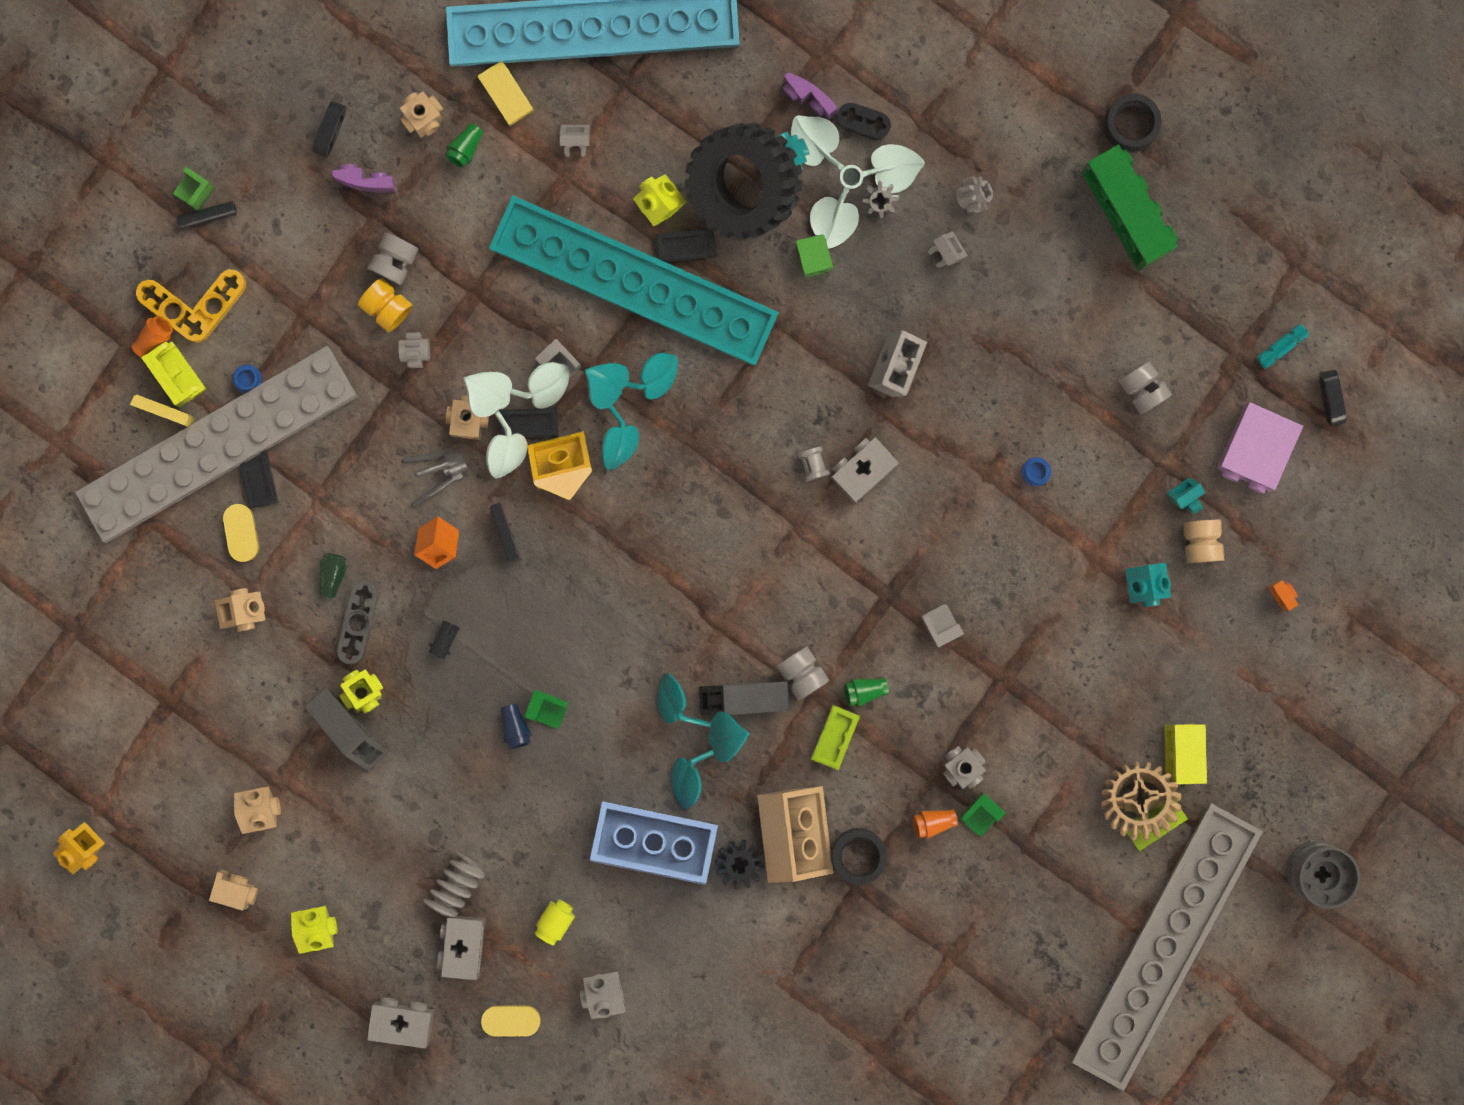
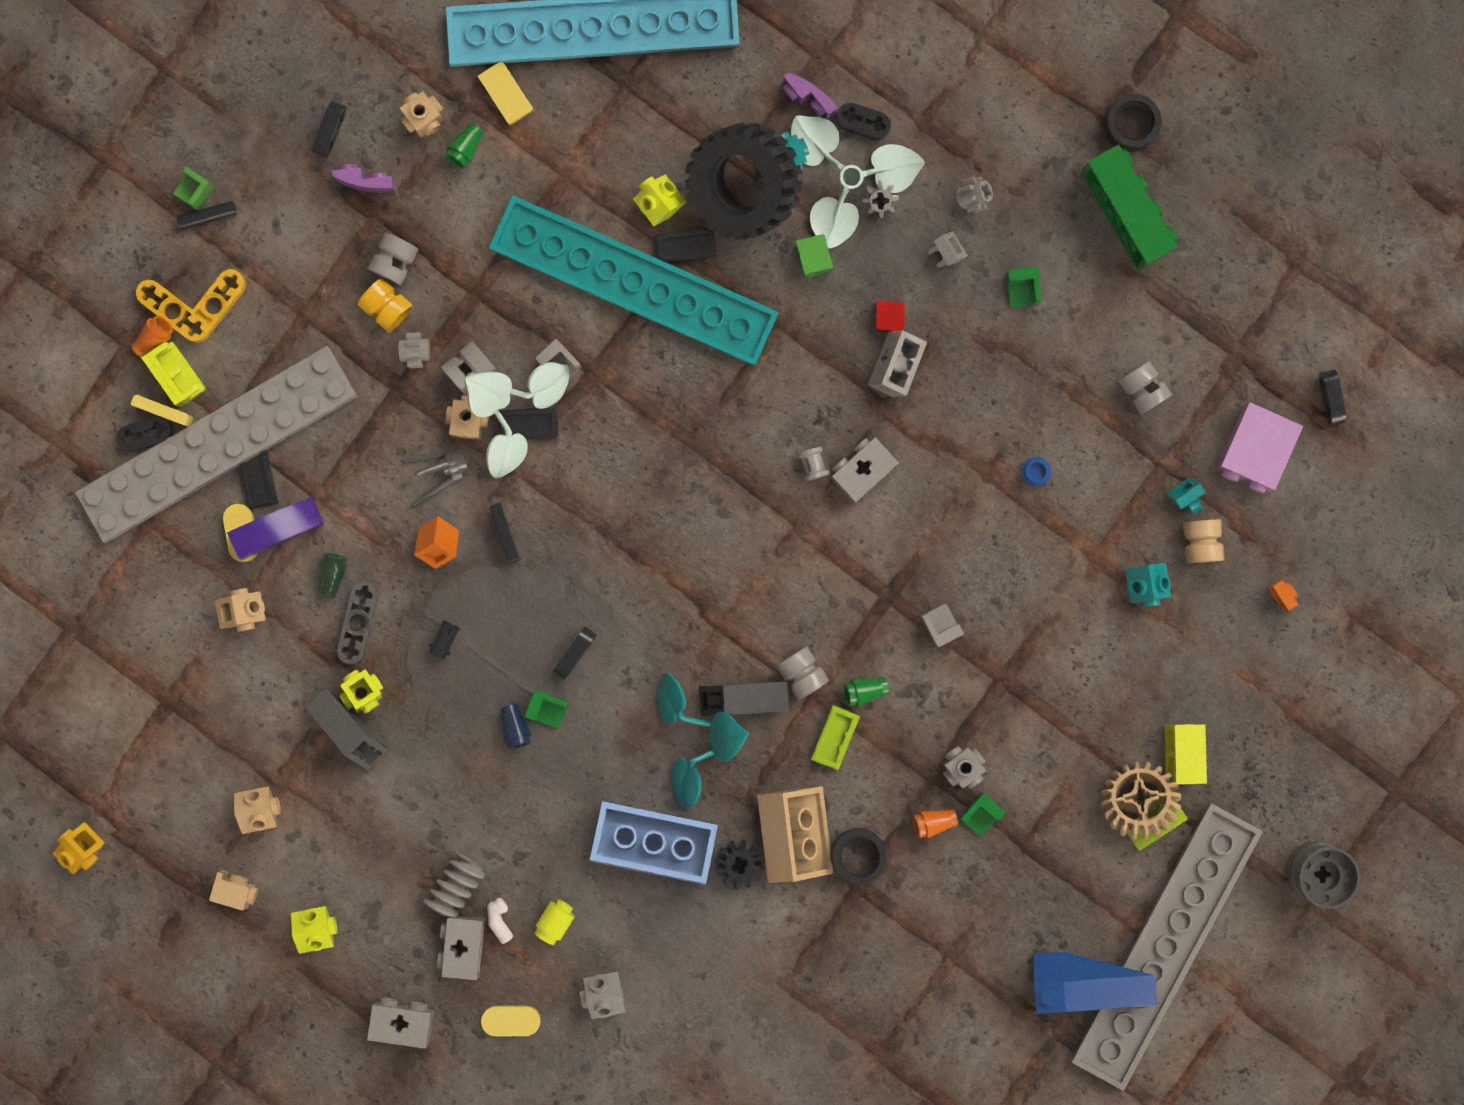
blue plate [233,364,262,393] -> none
yellow slope [528,431,592,500] -> none
light grey tile [560,125,590,157] -> none
teal plant [585,353,678,470] -> none
teal axle [1256,324,1309,369] -> none
none -> black beam [116,417,173,452]
none -> dark purple slope [227,497,324,560]
none -> light grey wheel [441,340,496,396]
none -> white arm [487,898,513,944]
none -> black beam [553,626,597,680]
none -> red slope [875,301,905,332]
none -> green panel [1006,266,1042,308]
none -> blue wedge [1034,952,1158,1014]

